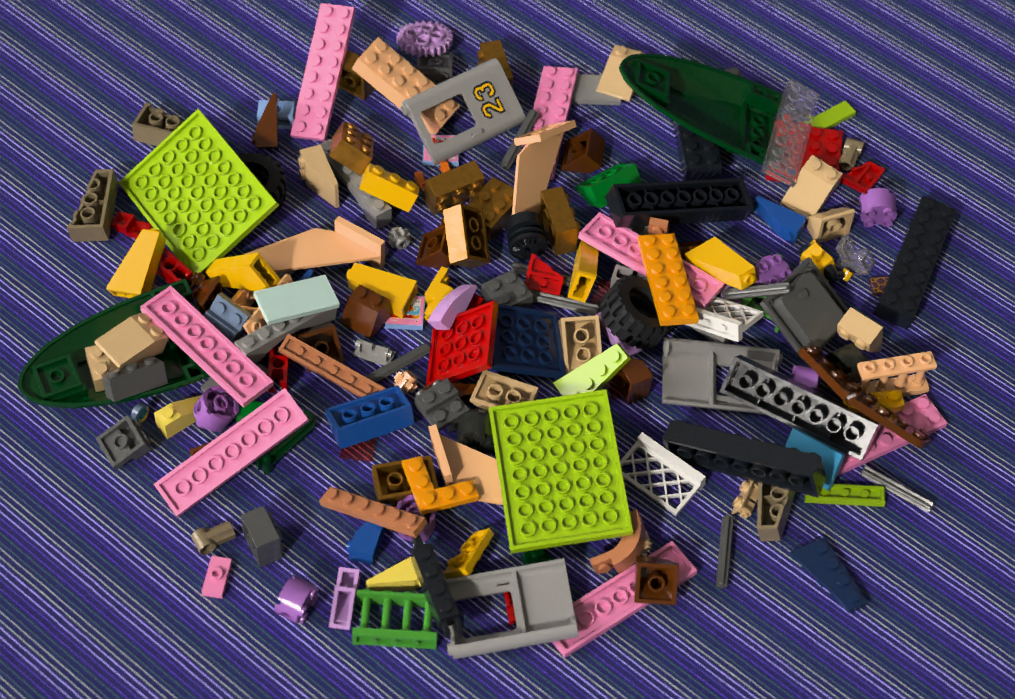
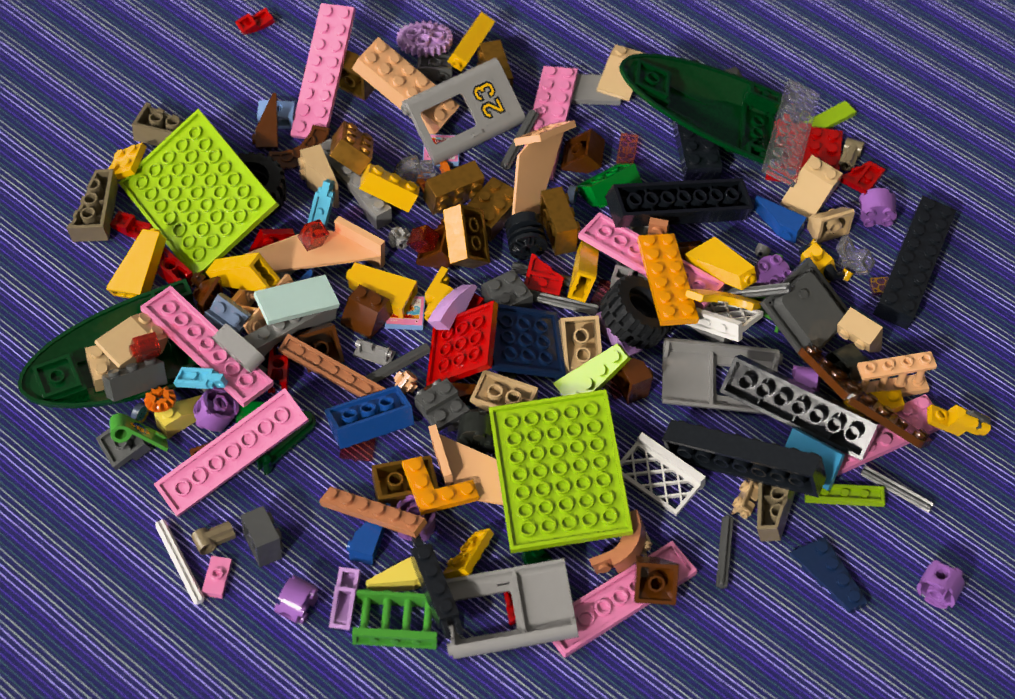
none -> yellow plate [108,143,147,180]
none -> bright green door [109,413,168,451]
none -> clear red brick [129,332,162,362]
none -> orange gear [144,386,176,412]
none -> white axle [155,519,205,605]
none -> medium azure hinge [173,367,228,389]
none -> light grey beam [212,323,265,373]
none -> red slope [235,8,275,35]
none -> red wing [248,229,295,252]
none -> reddish brown tile [268,125,330,170]
none -> clear red brick [297,219,329,251]
none -> medium azure hinge [307,179,335,230]
none -> clear brick [393,155,436,183]
none -> clear red brick [407,225,440,254]
none -> yellow slope [447,11,496,71]
none -> sand blue tile [567,185,578,204]
none -> clear pink tile [616,133,639,164]
none -> yellow tile [685,289,761,311]
none -> light grey hinge [755,243,771,259]
none -> medium lavender brick [916,560,965,609]
none -> yellow plate [927,404,991,436]

